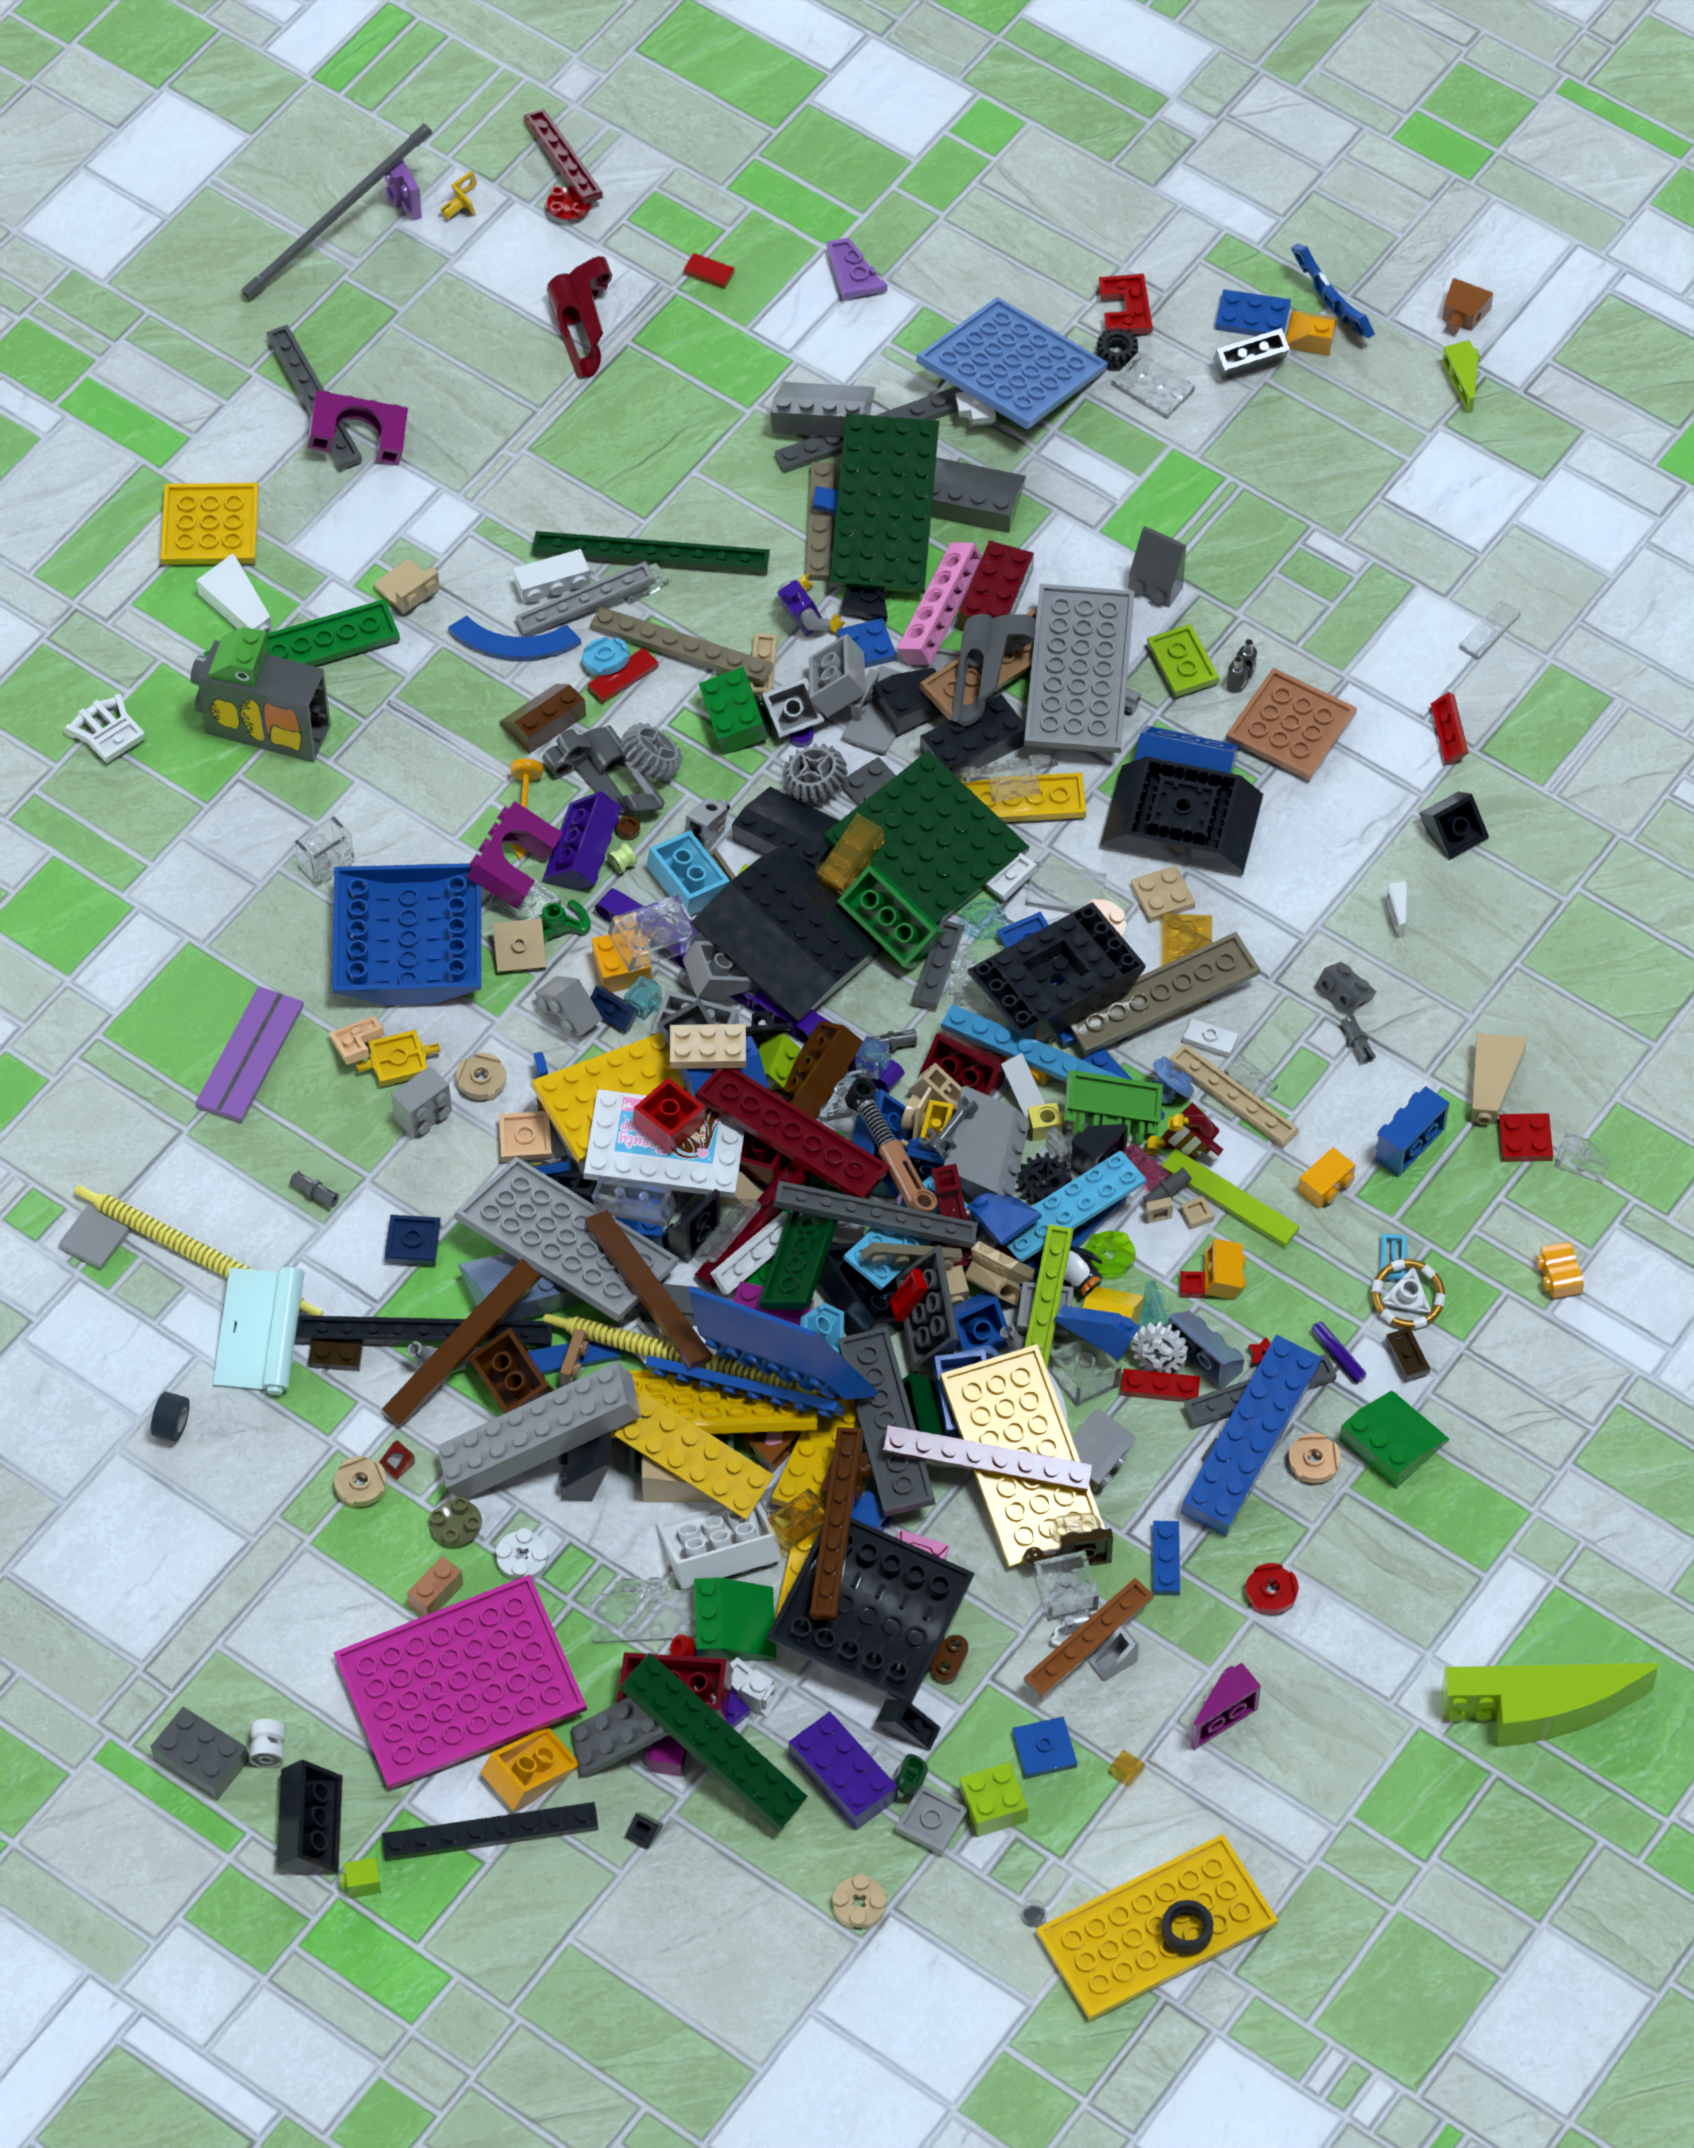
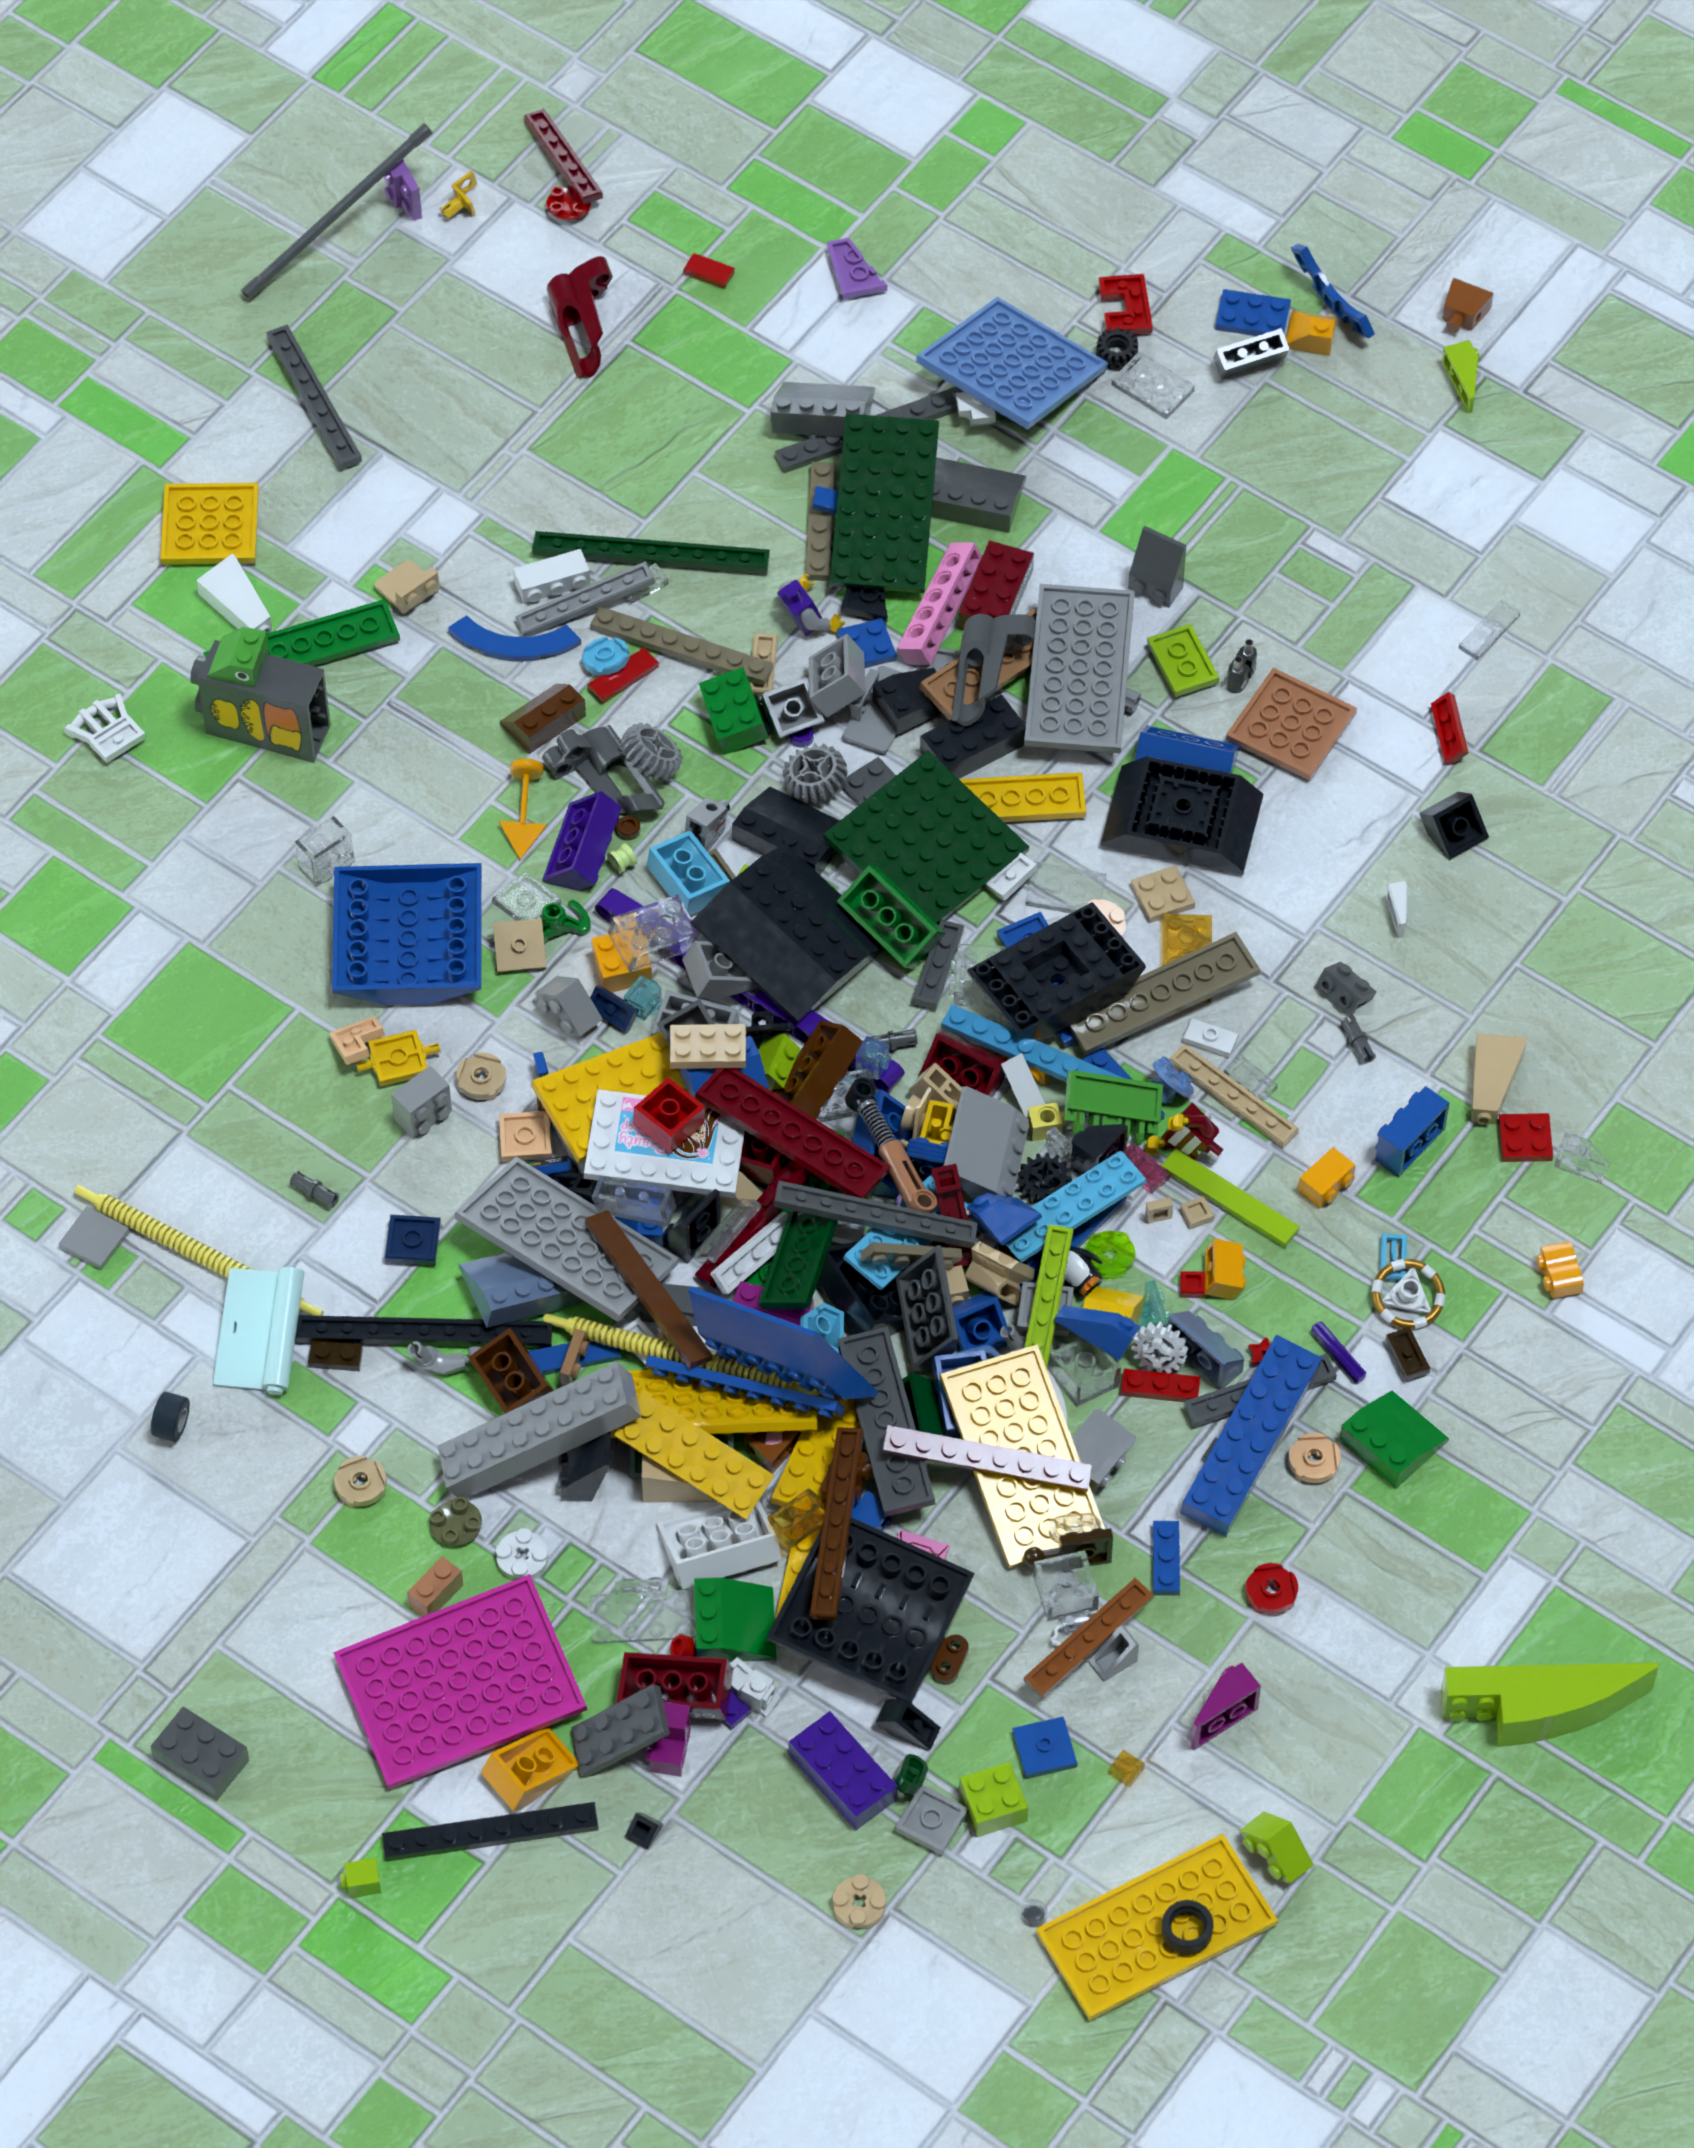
medium lavender tile [195,986,304,1123] -> none
white wheel [249,1719,285,1768] -> none
black slope [276,1759,343,1875] -> none
magenta arch [307,390,408,466] -> none
clear red slope [379,1440,415,1480] -> none
reddish brown tile [382,1258,542,1428] -> none
magenta arch [467,801,563,909] -> none
dark green plate [619,1652,808,1833] -> none
clear yellow brick [817,813,885,894] -> none
red tile [889,1269,928,1322] -> none
dark grey bar [918,1096,979,1158] -> none
clear bracket [955,754,1059,802] -> none
clear light blue wheel [961,899,1007,941] -> none
dark grey pin [1143,1167,1192,1203] -> none
none -> lime brick [1240,1811,1314,1884]

